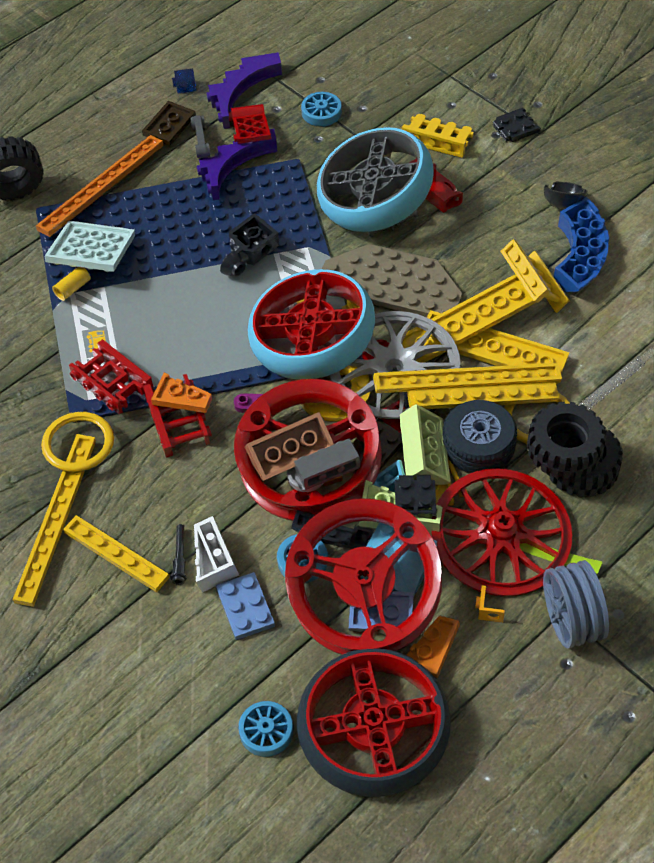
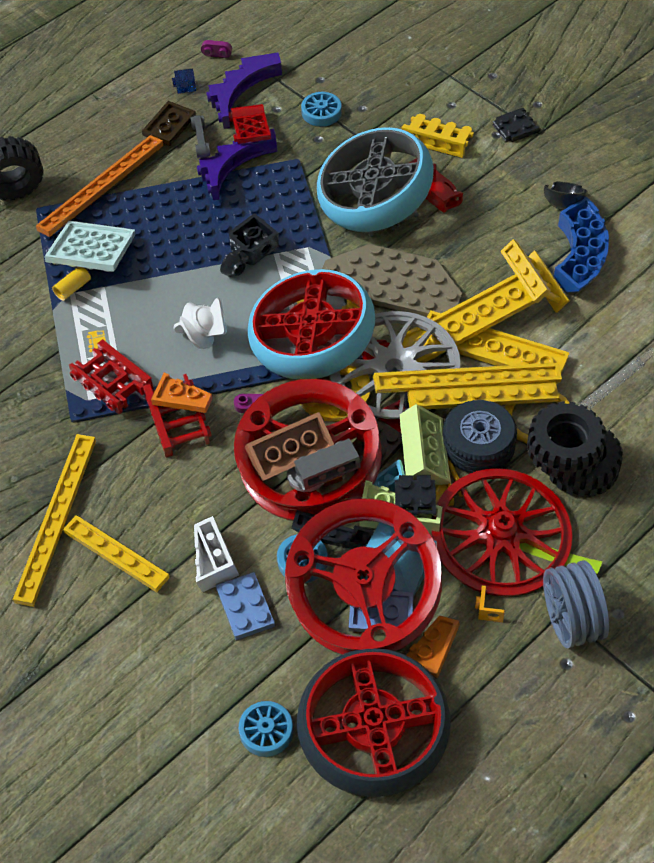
yellow wedge [41,412,114,472] -> none
black pin [170,524,187,585] -> none
none -> white helmet [173,298,227,349]
none -> magenta plate [201,40,233,58]

